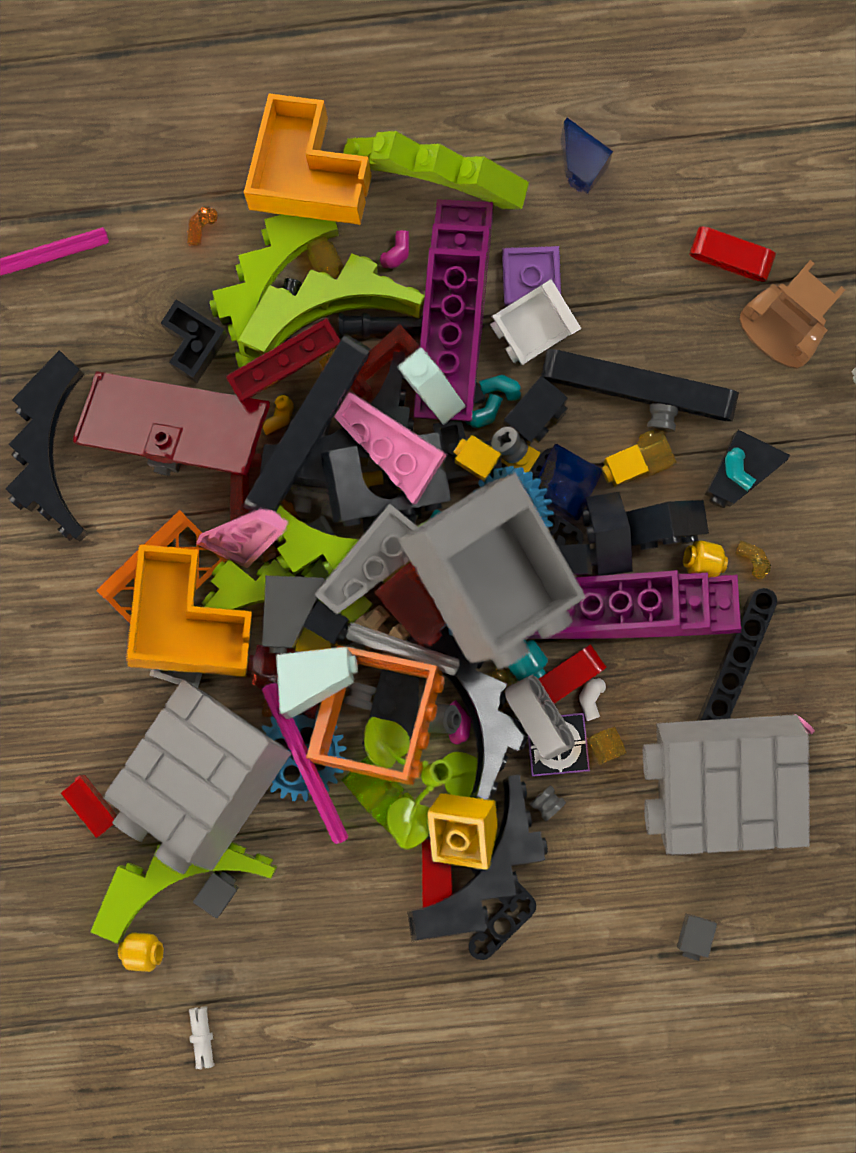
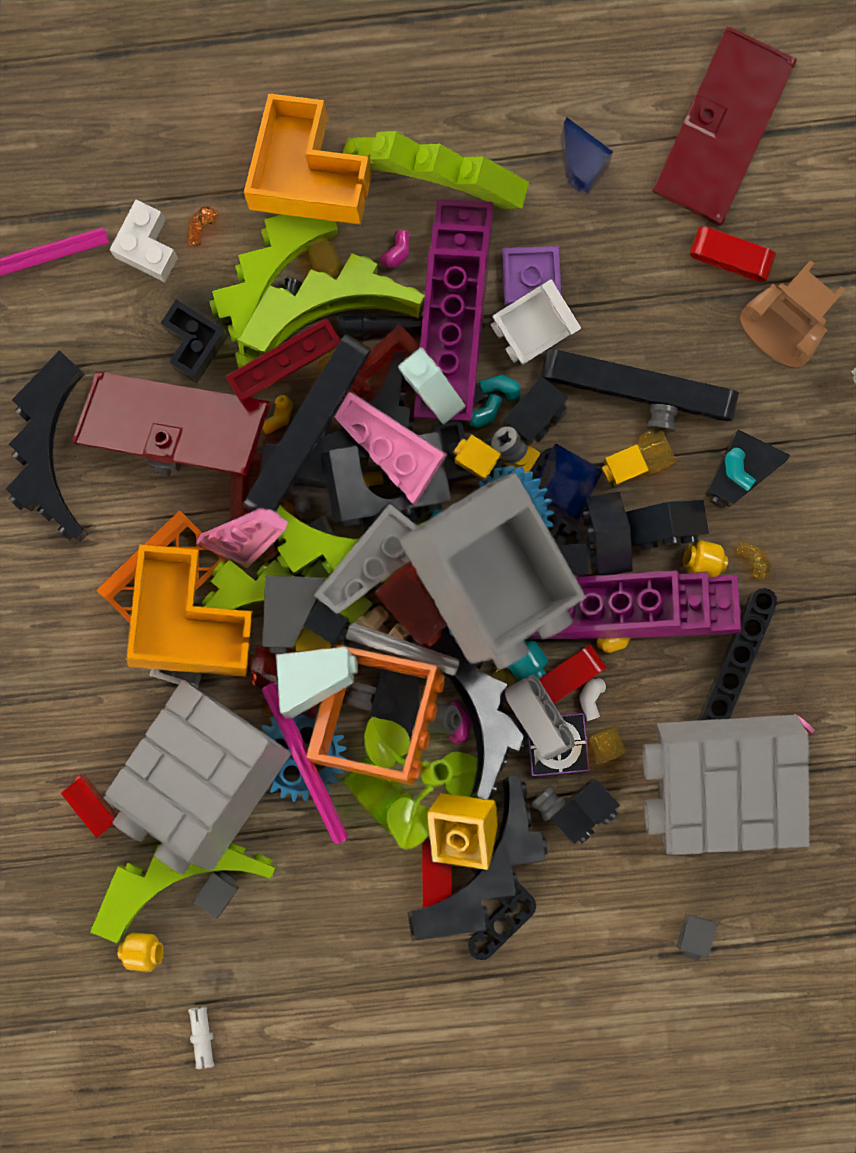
none -> white brick [110,200,178,282]
none -> black brick [551,778,620,844]
none -> yellow arm [597,638,631,653]
none -> dark red door [652,26,797,226]

